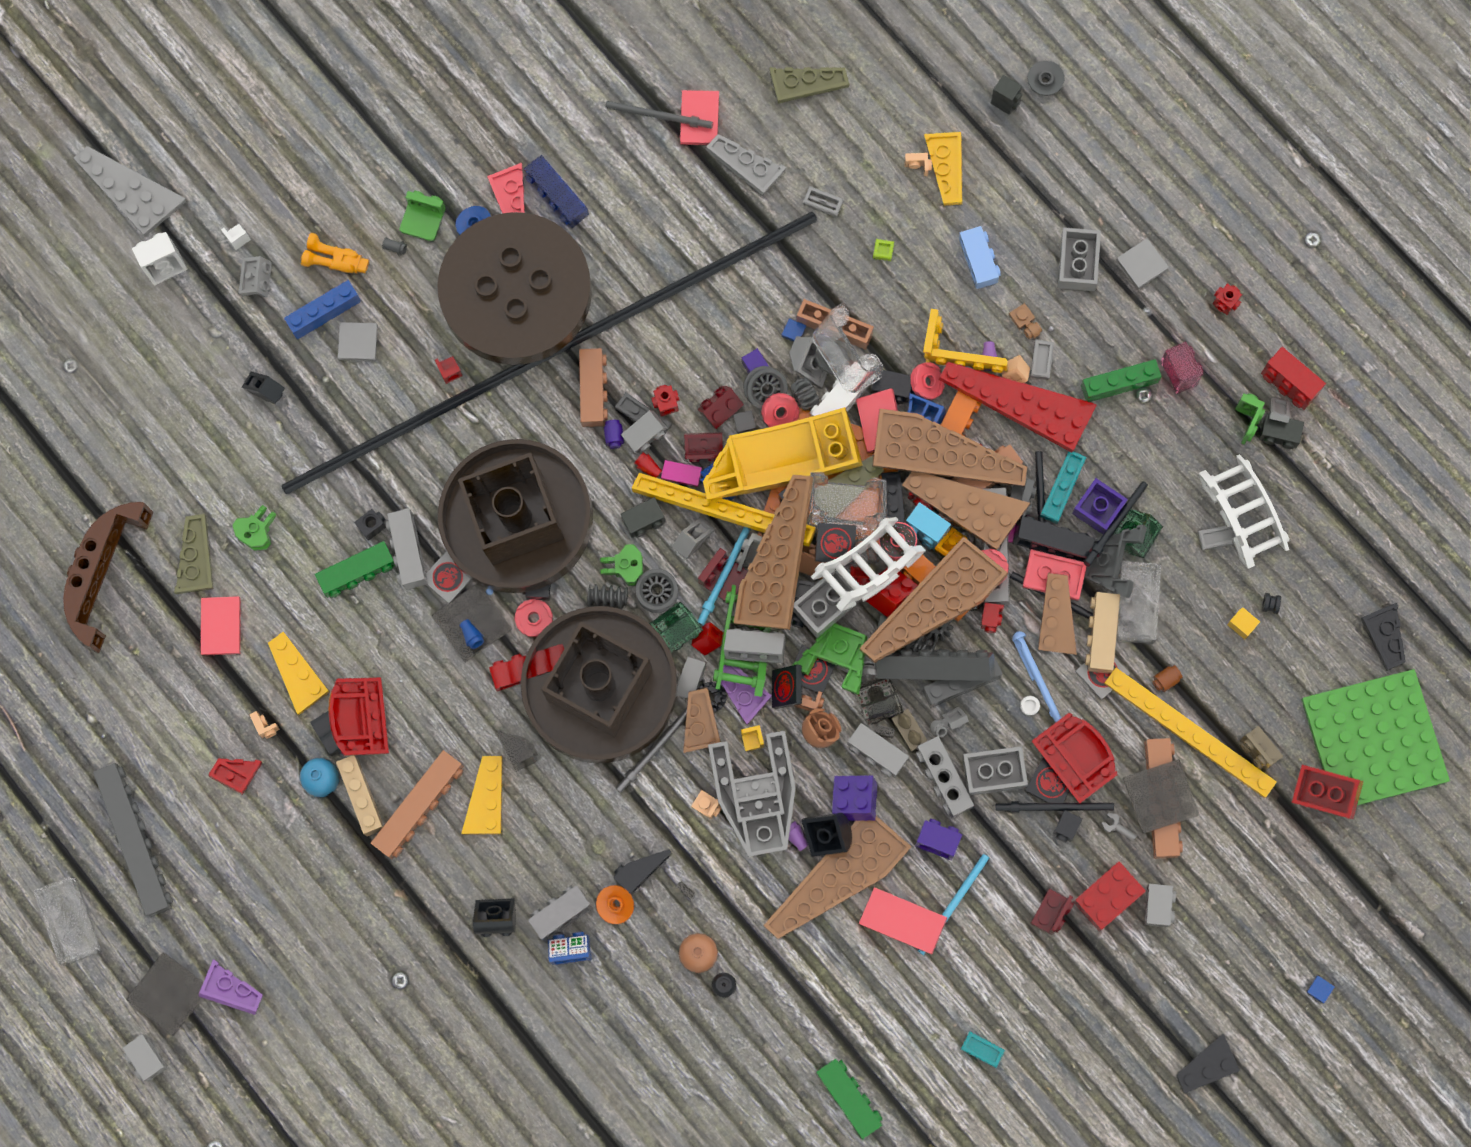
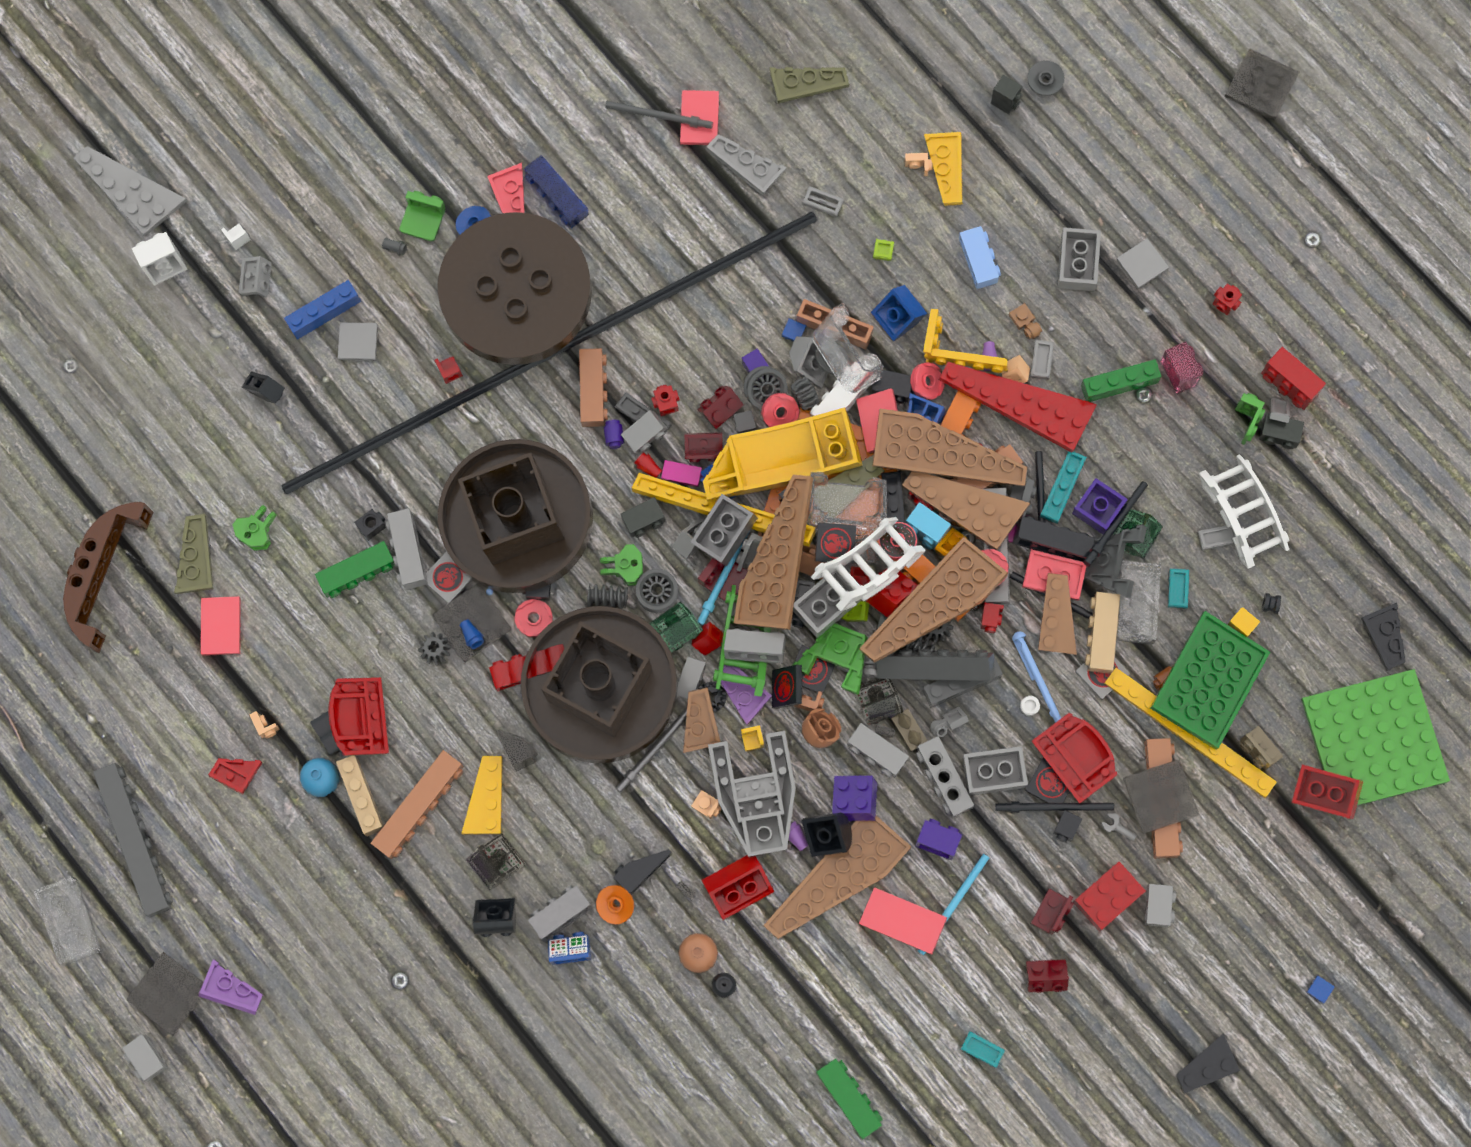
yellow wing [268,632,329,715] -> none
light orange piece [301,232,370,274] -> none
none -> dark grey gear [418,632,451,665]
none -> clear smoke slope [466,834,526,890]
none -> flat silver brick [690,494,758,566]
none -> red slope [701,855,774,920]
none -> lime bracket [840,601,869,622]
none -> blue slope [871,285,928,341]
none -> dark red bracket [1026,959,1069,993]
none -> green plate [1150,611,1270,750]
none -> teal tile [1168,568,1189,609]
none -> clear smoke plate [1224,48,1300,121]

